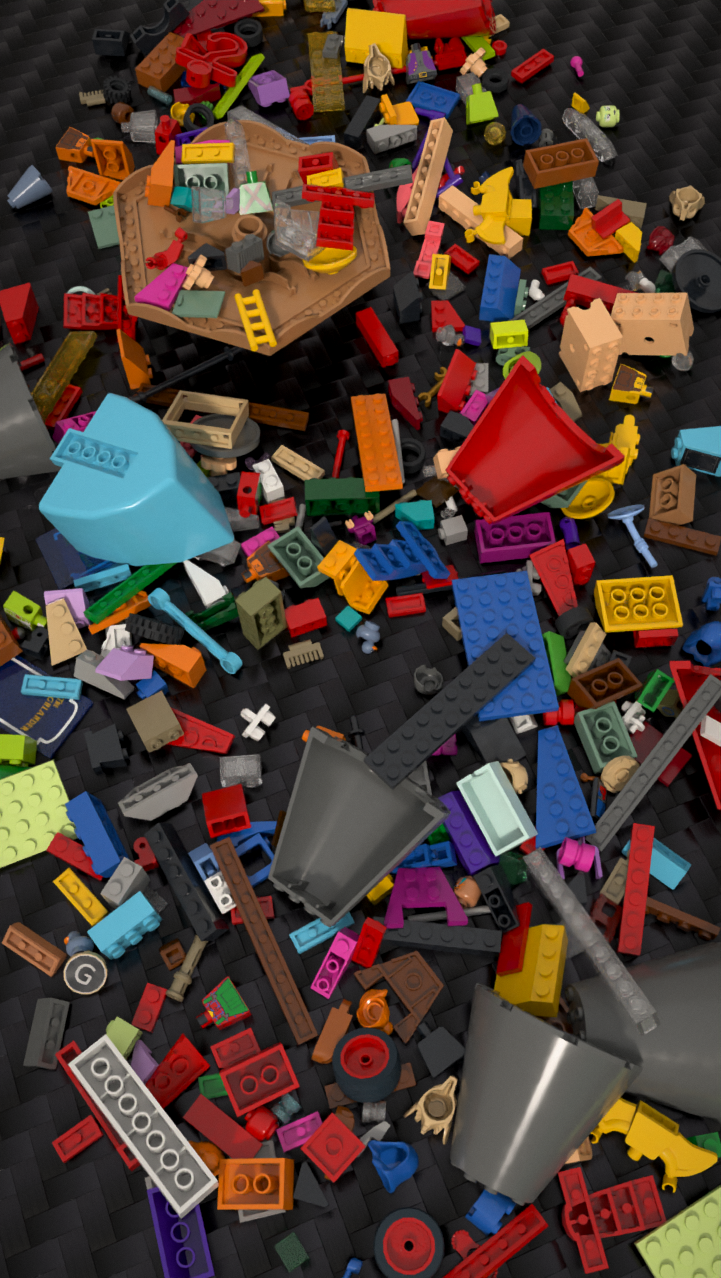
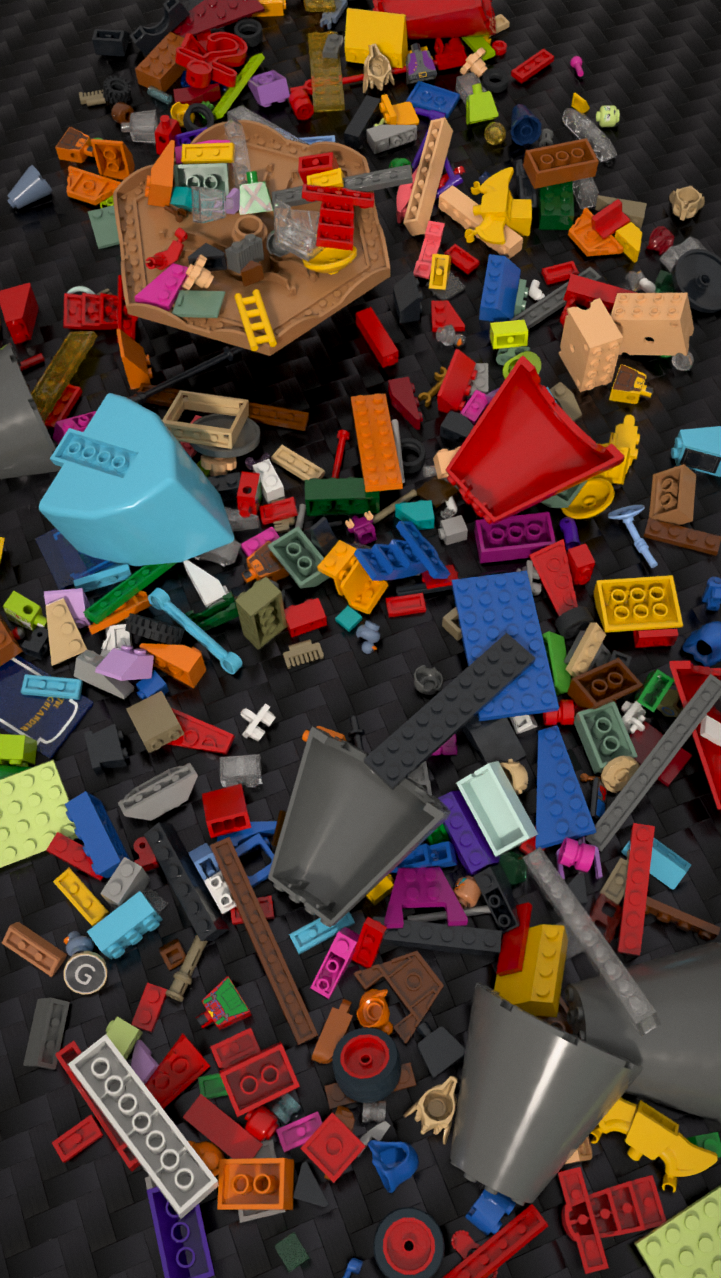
dark purple tile [463,325,481,346] -> none

